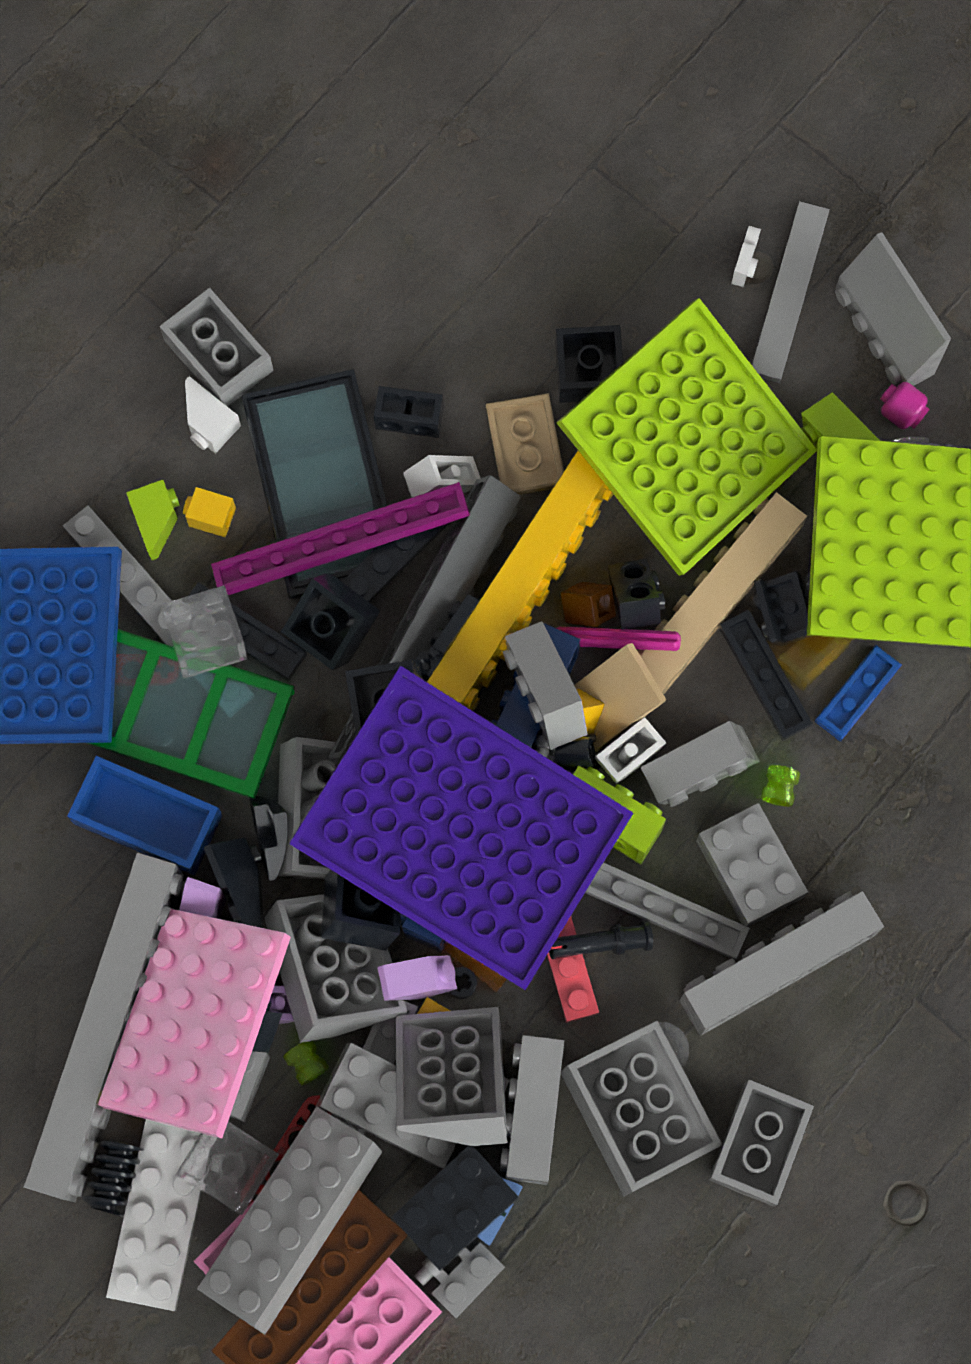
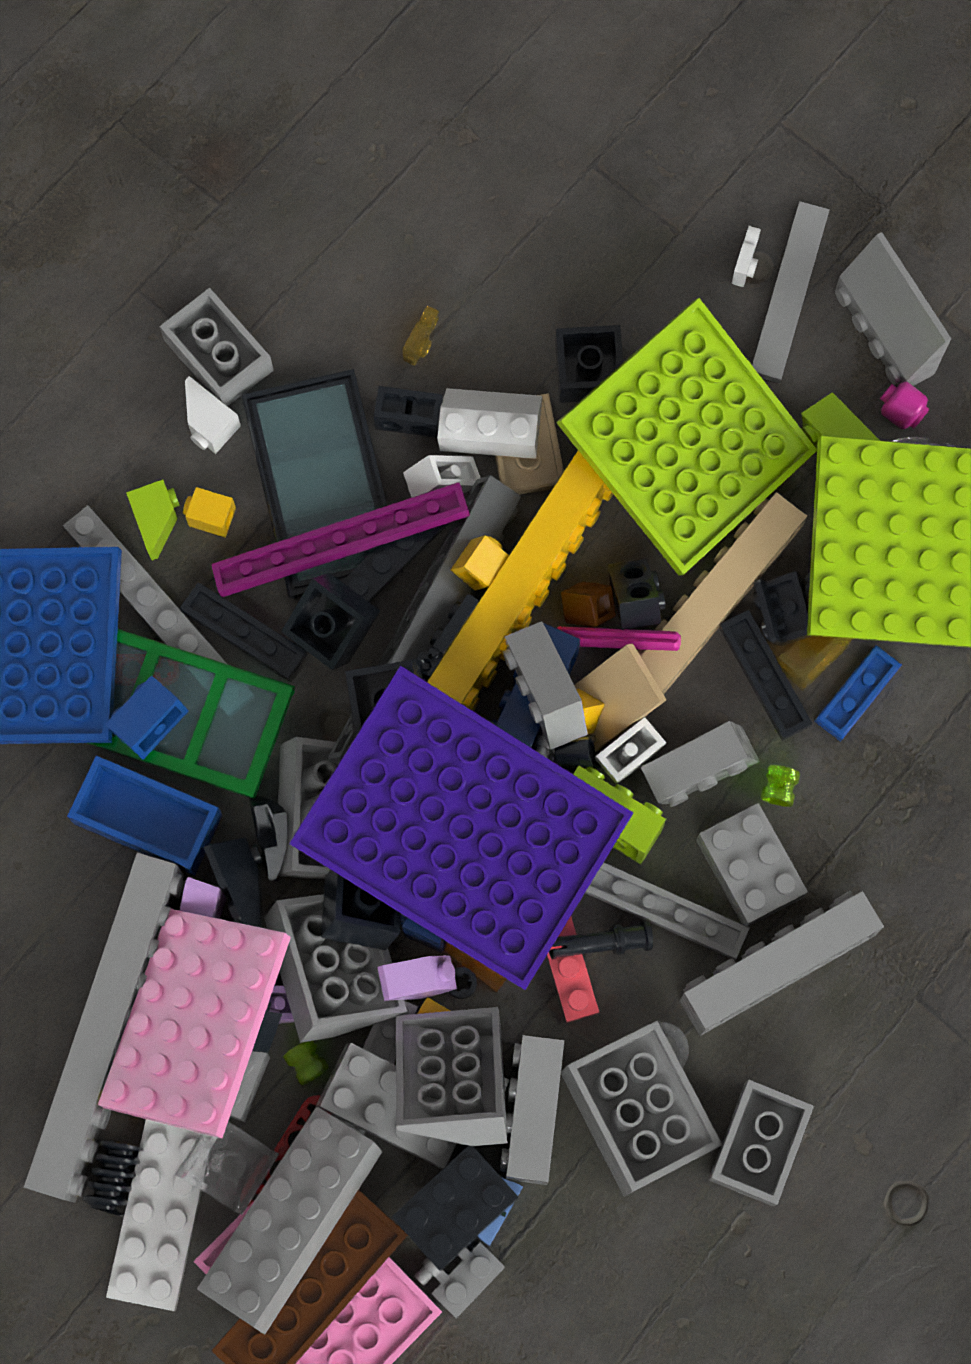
clear brick [160,585,247,679] -> none
none -> blue brick [105,675,189,760]
none -> clear yellow plate [403,306,439,366]
none -> white slope [437,388,542,459]
none -> yellow brick [451,535,509,590]

